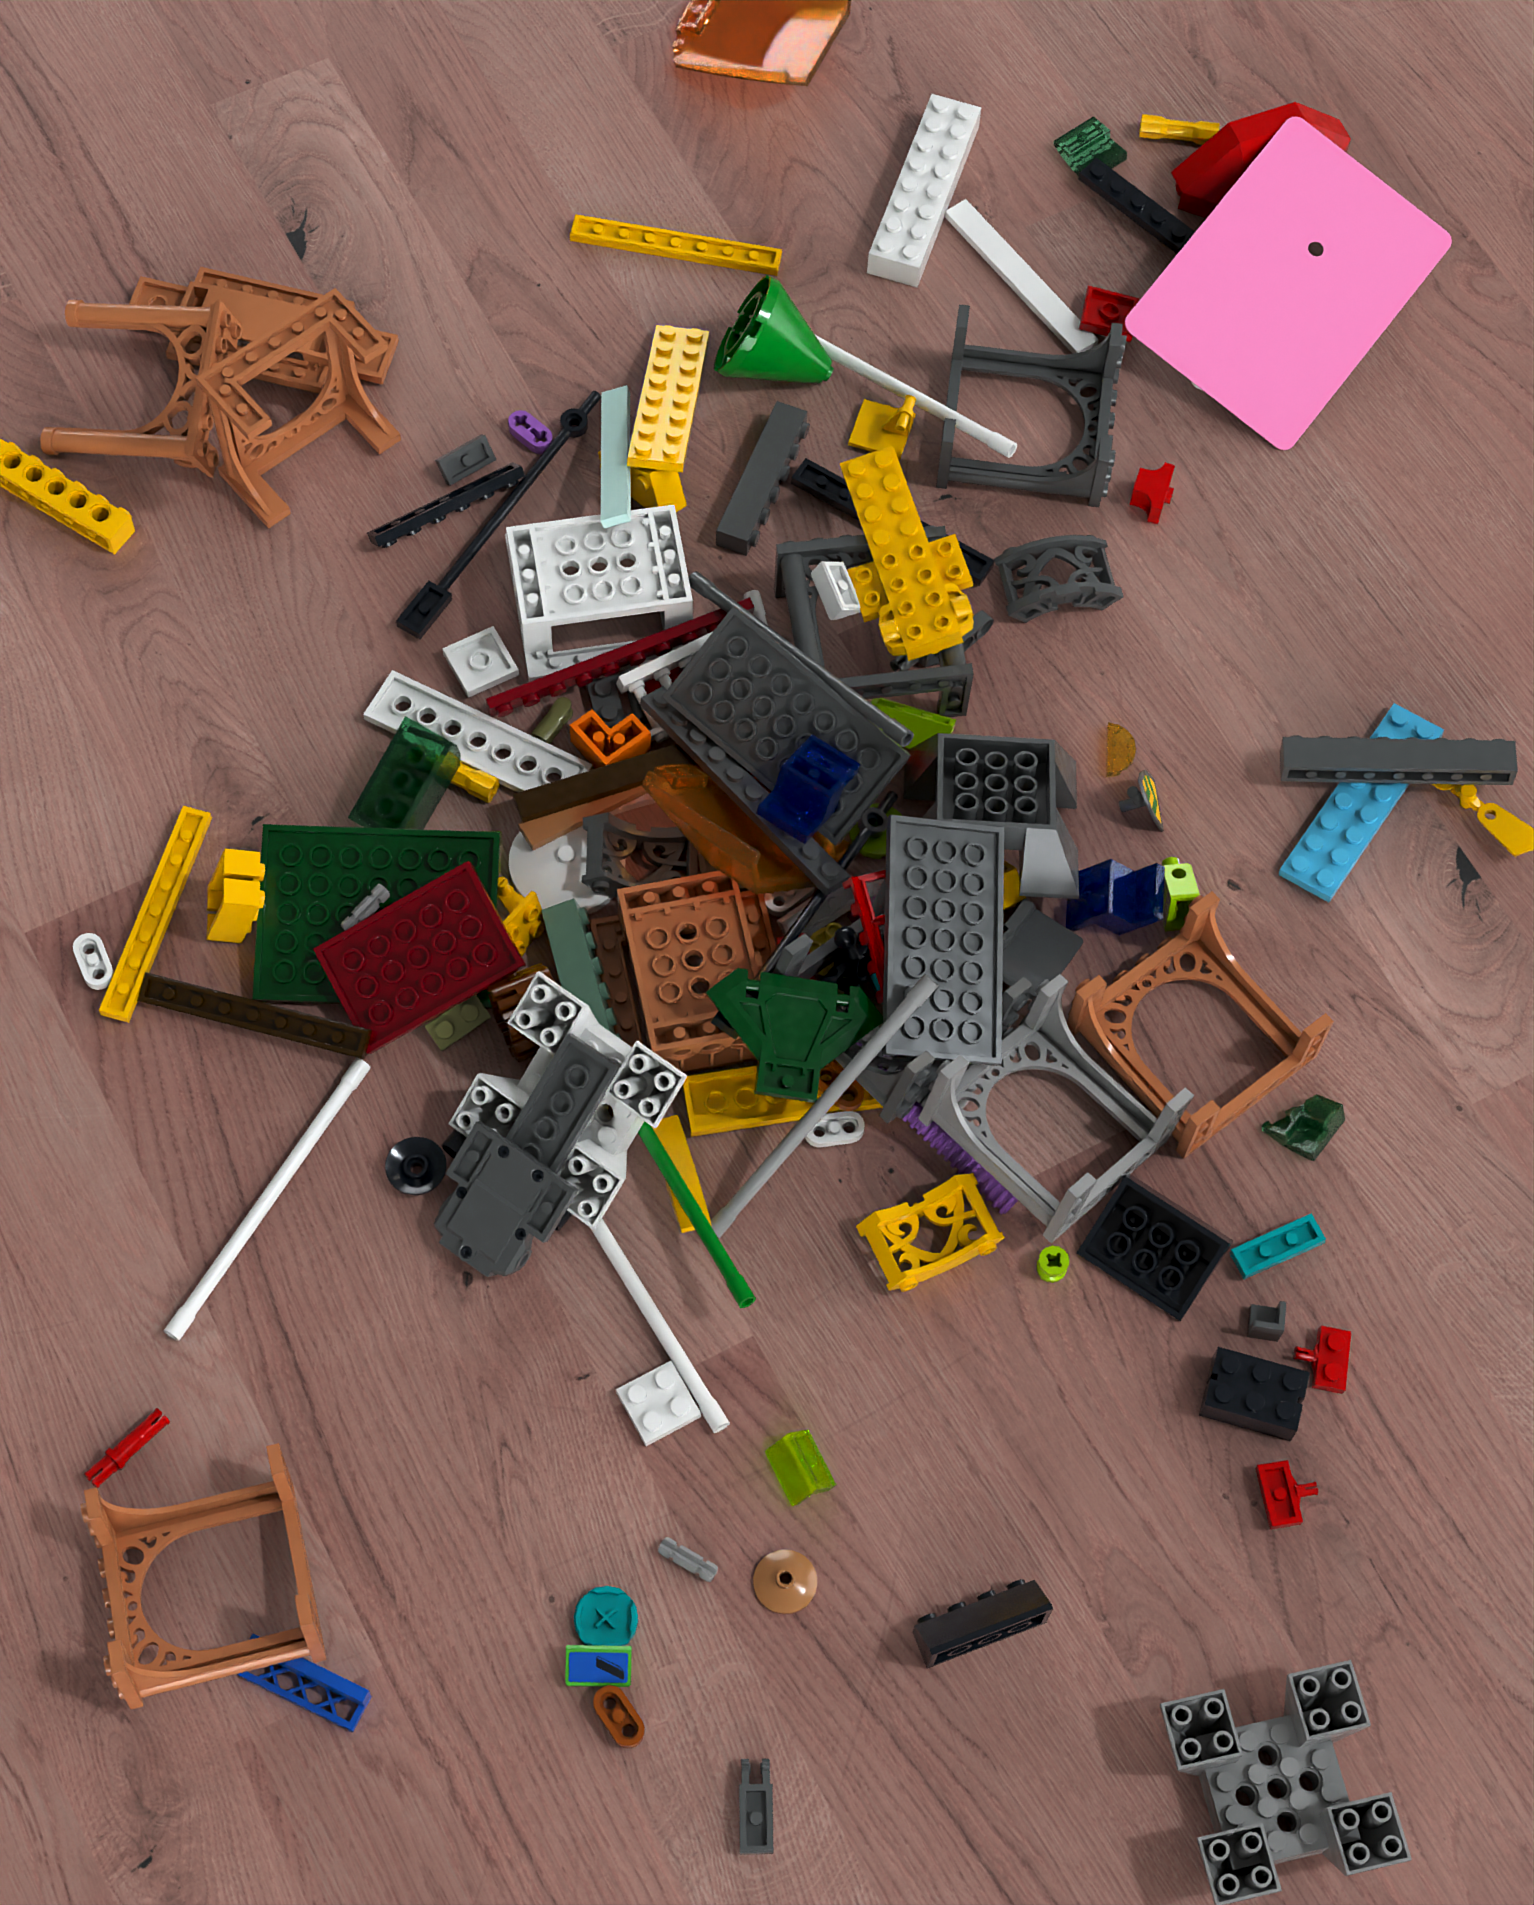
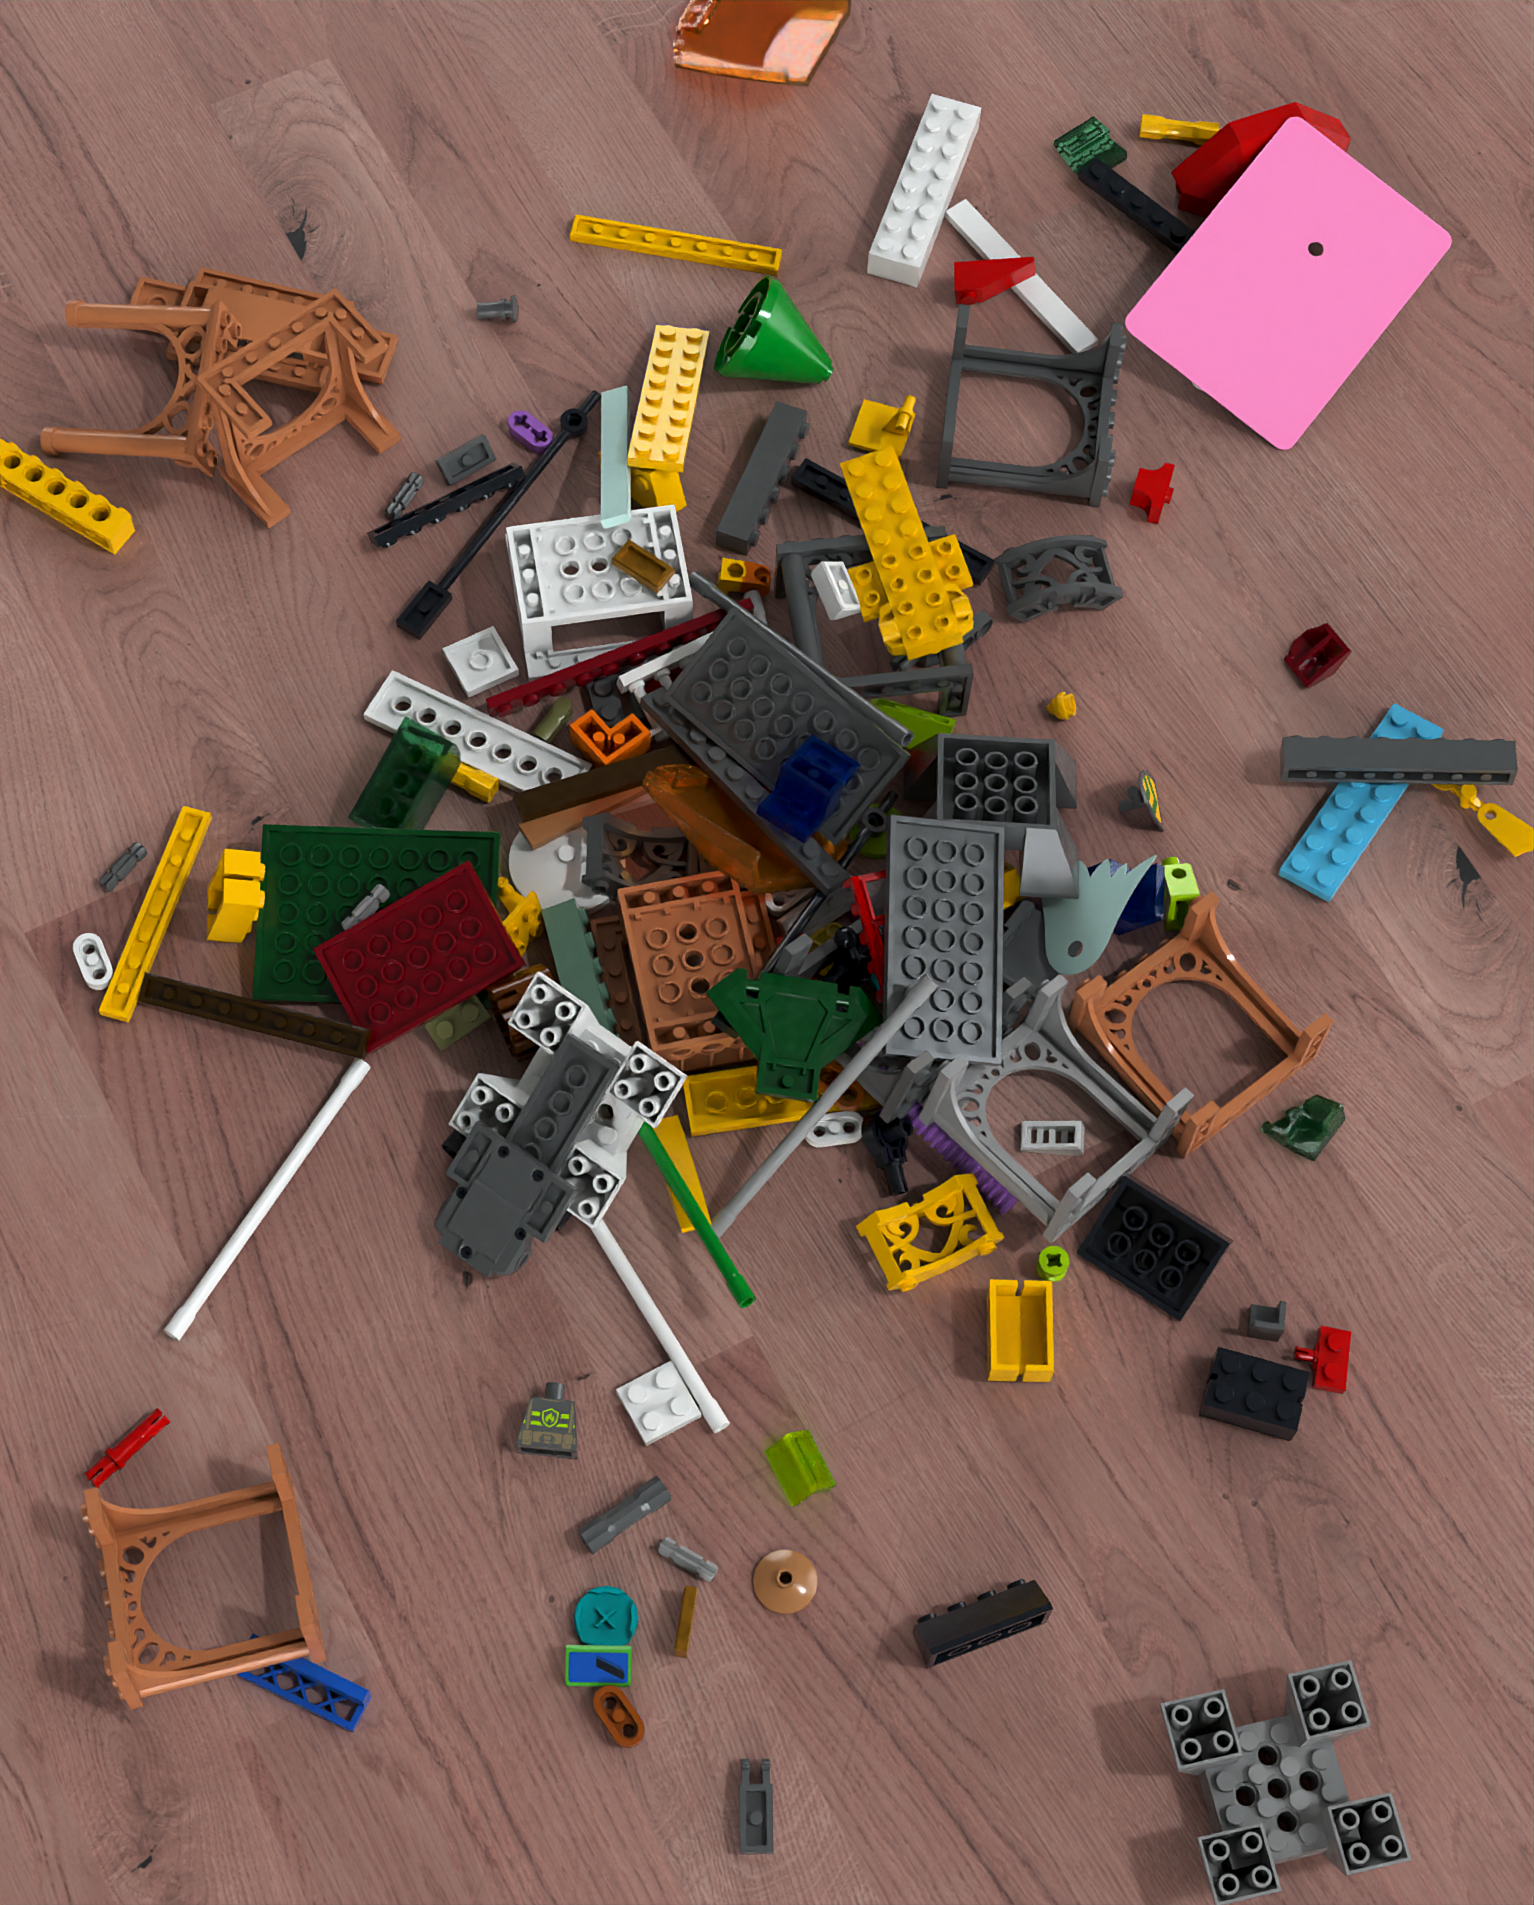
black dish [385,1137,447,1195] -> none
white piece [815,335,1017,458] -> none
red plate [1079,285,1139,342] -> none
clear yellow tile [1106,722,1136,777] -> none
teal plate [1229,1213,1326,1280] -> none
red plate [1255,1460,1318,1530] -> none
none -> dark grey axle [98,842,147,892]
none -> dark grey axle [385,472,424,520]
none -> dark grey pin [477,295,519,323]
none -> dark grey torso [516,1382,578,1460]
none -> dark grey axle [577,1476,671,1555]
none -> pearl gold tile [612,539,675,594]
none -> pearl gold tile [674,1585,697,1658]
none -> leg [717,558,771,596]
none -> black pin [861,1108,914,1196]
none -> red slope [954,257,1035,305]
none -> yellow piece [986,1279,1054,1382]
none -> white slope [1020,1121,1085,1156]
none -> light aqua piece [1041,855,1157,975]
none -> yellow plate [1046,692,1076,720]
none -> dark red slope [1284,623,1352,689]

